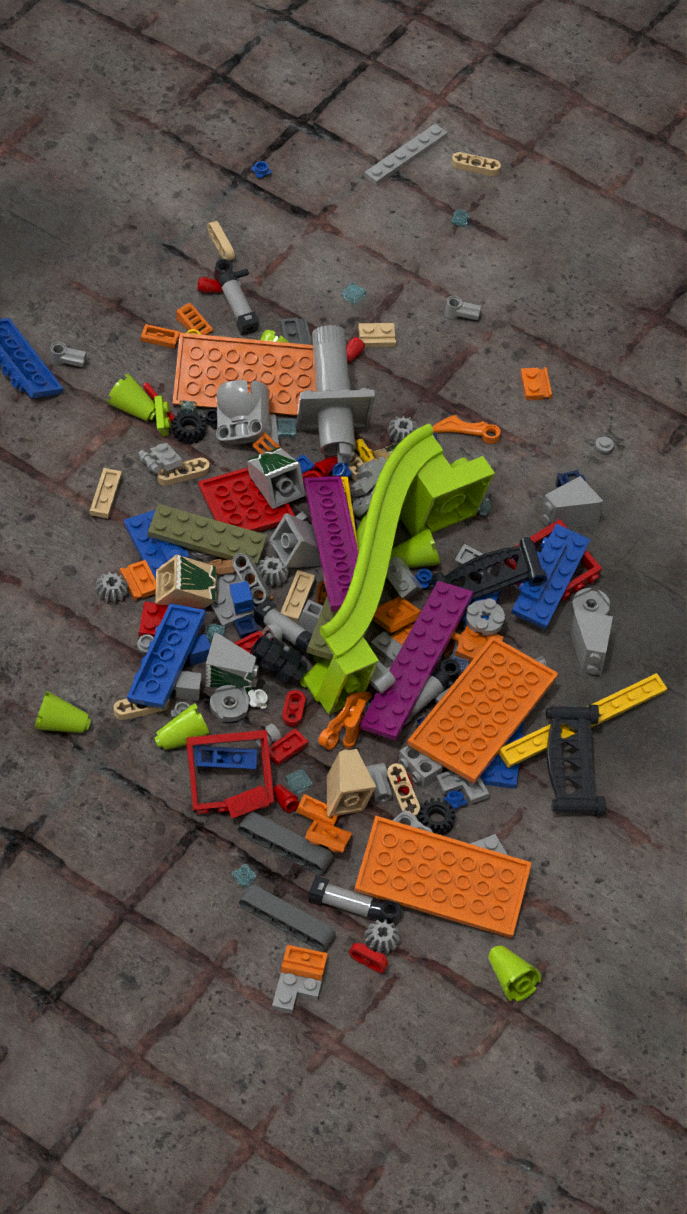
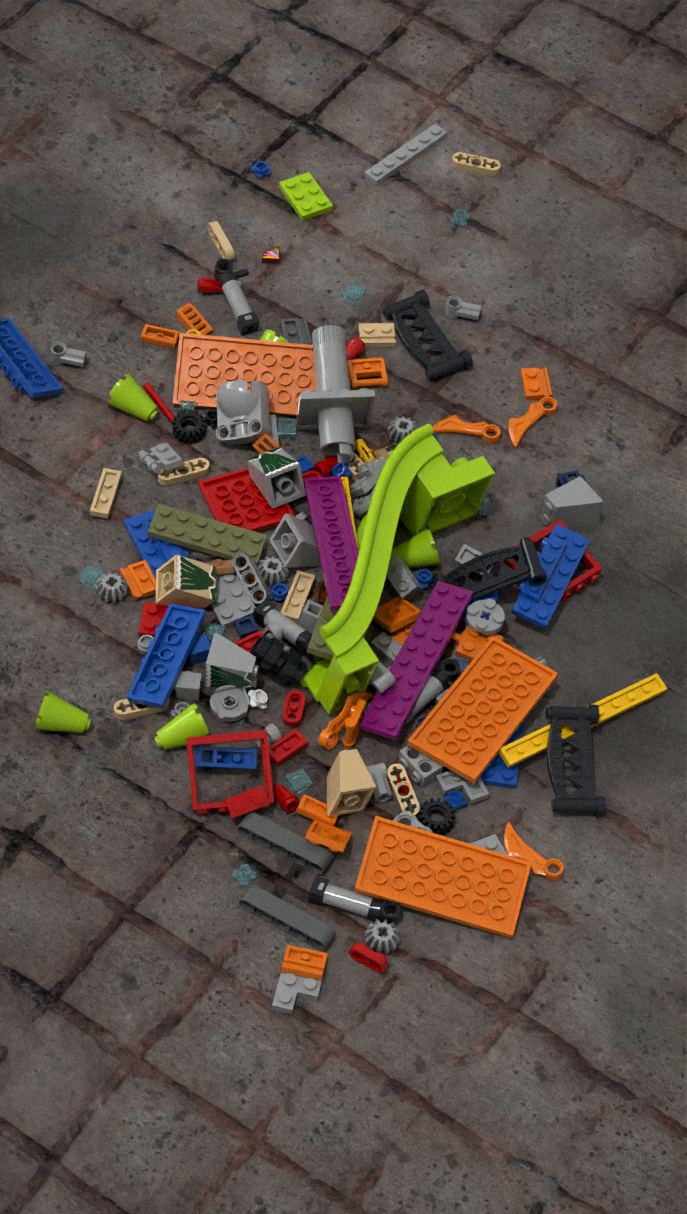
lime plate [154,395,171,437] -> none
blue panel [229,581,254,614] -> none
lime cone [488,945,541,1001] -> none
light grey slope [570,609,613,675] -> none
light grey plate [571,588,610,615] -> none
light grey plate [595,437,614,454] -> none
none -> clear light blue tile [79,565,104,588]
none -> tile [262,246,280,263]
none -> blue plate [270,583,289,601]
none -> lime plate [278,172,333,221]
none -> orange plate [347,357,388,389]
none -> black piece [383,289,473,380]
none -> orange piece [504,822,564,881]
none -> orange piece [509,396,557,448]

